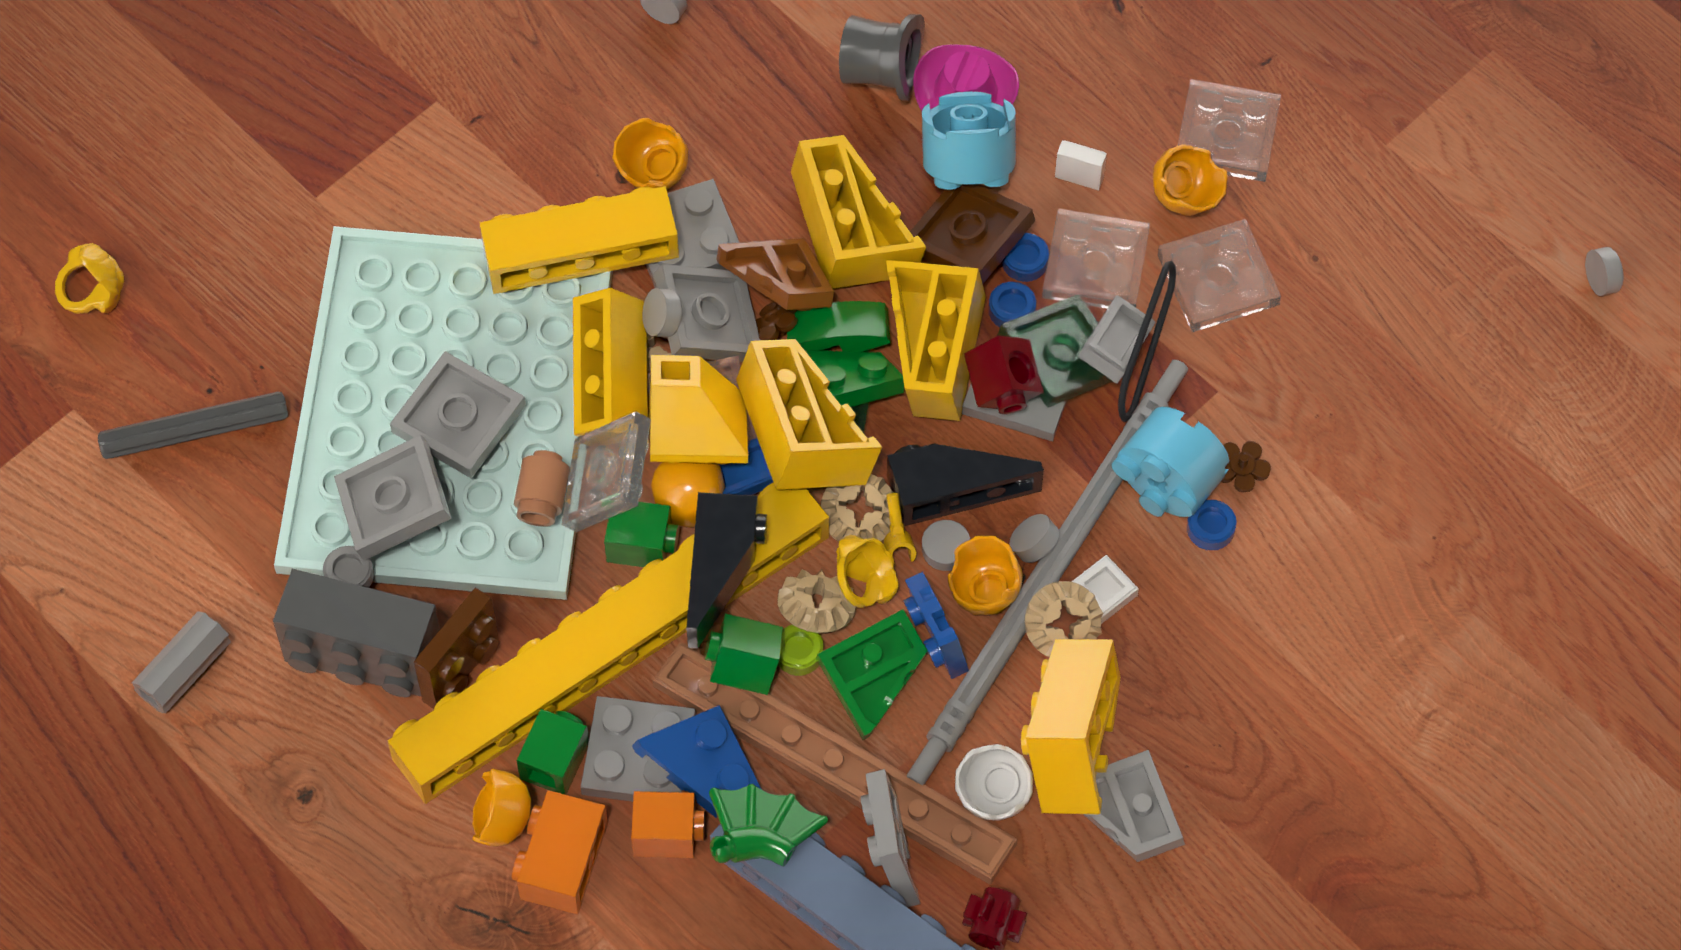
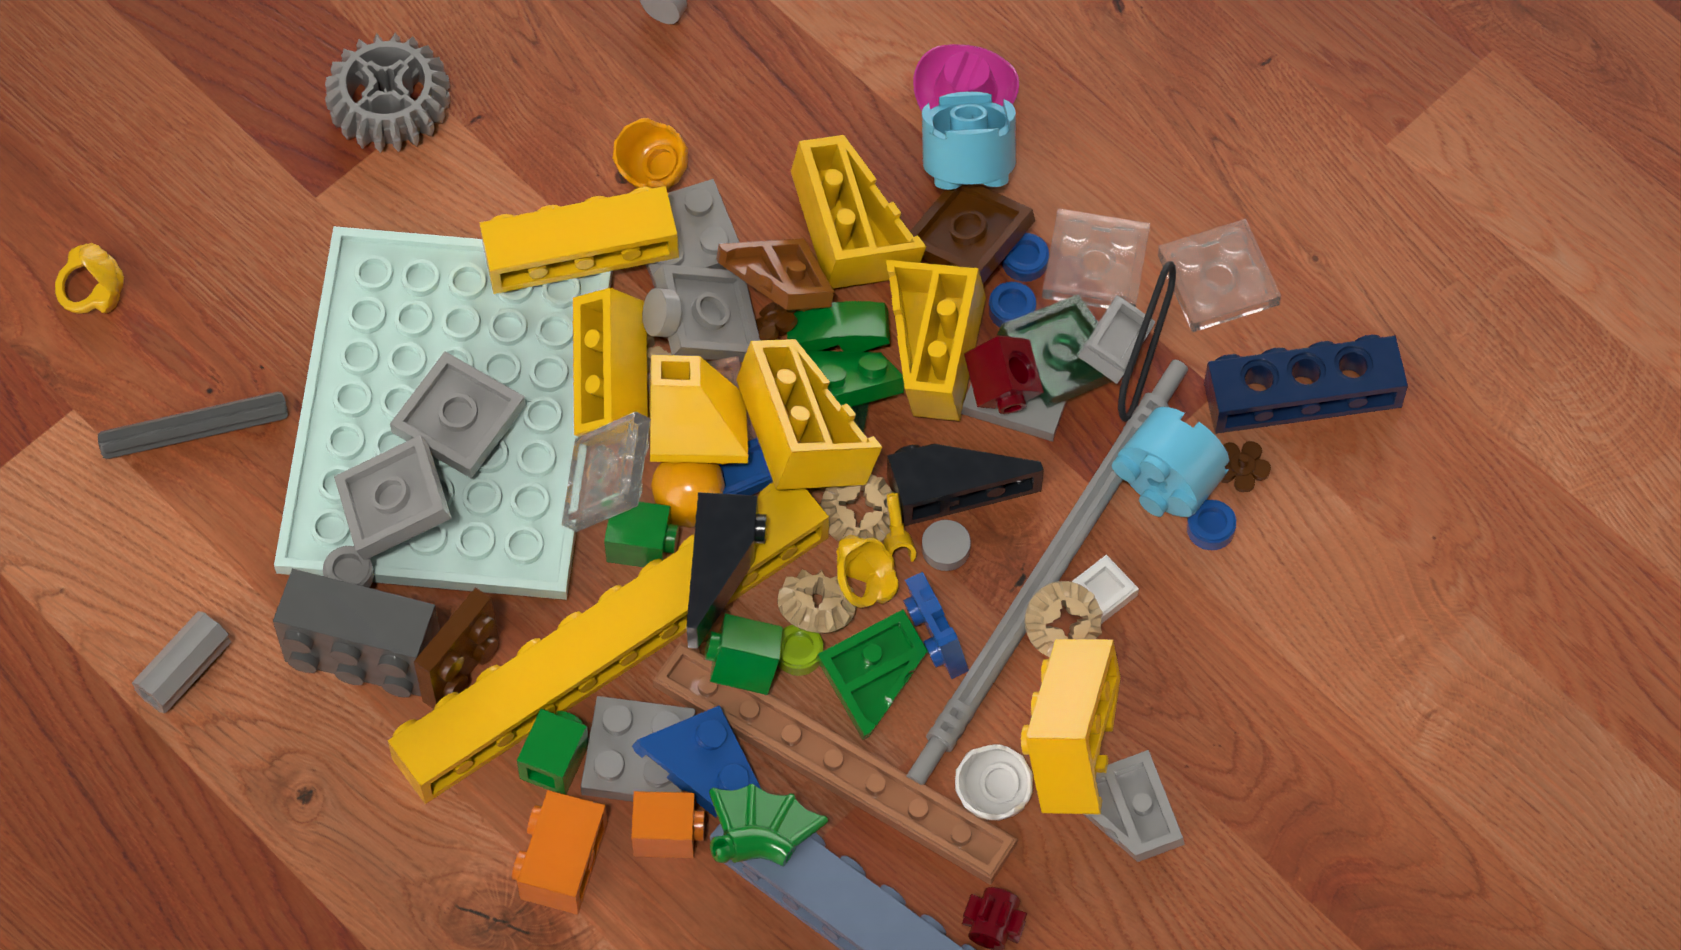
light orange hair [472,769,531,847] -> none
nougat brick [514,450,570,526] -> none
dark grey piece [839,14,925,101] -> none
light grey wing [861,769,920,907] -> none
light orange hair [947,536,1023,615] -> none
light grey tile [1009,514,1059,562] -> none
white tile [1055,140,1107,190] -> none
light orange hair [1153,144,1228,216] -> none
clear plate [1178,79,1281,182] -> none
light grey tile [1585,247,1624,296] -> none
none -> light grey gear [325,32,450,153]
none -> dark blue brick [1204,335,1408,434]

